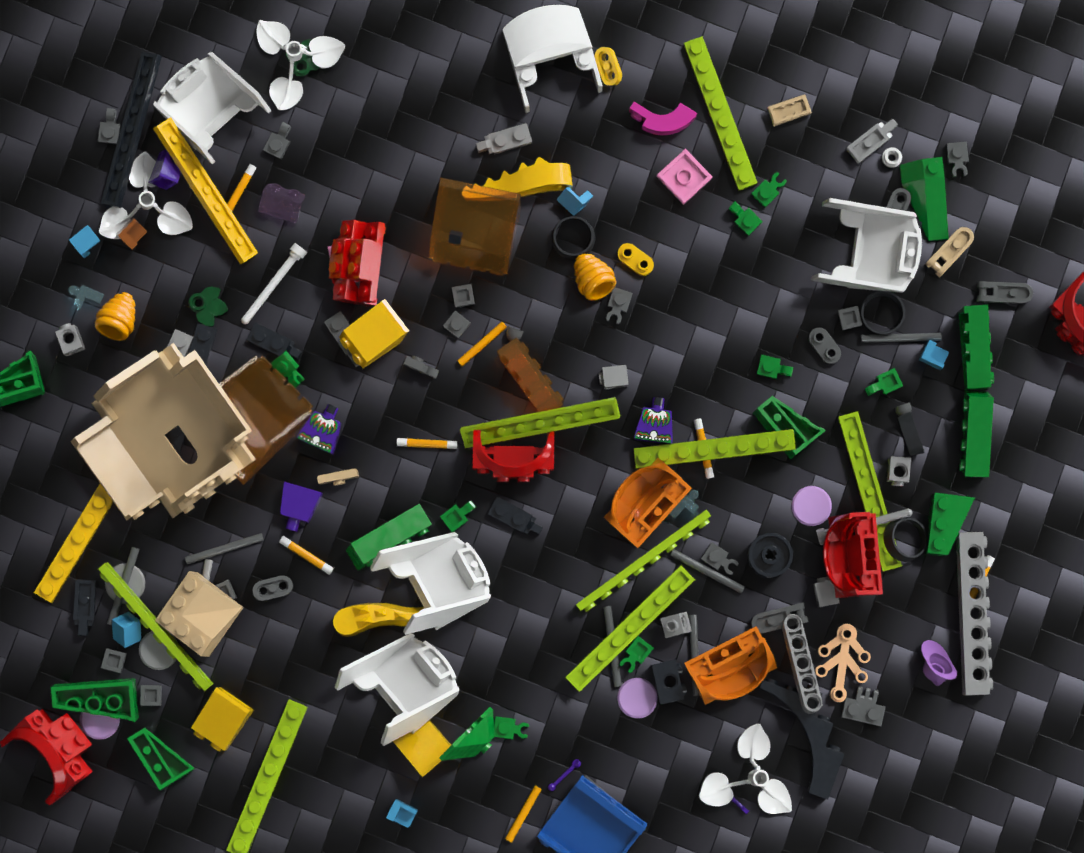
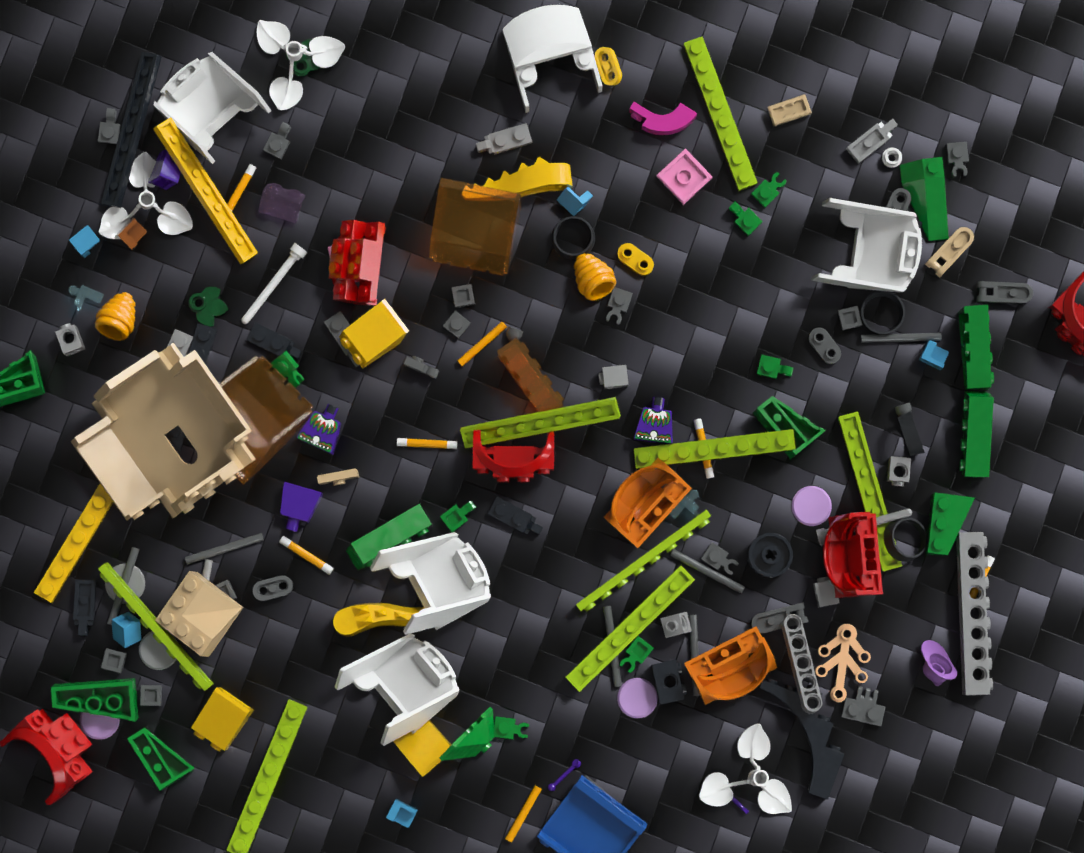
black piece [448,230,463,245] -> none
green plate [865,368,903,396] -> none

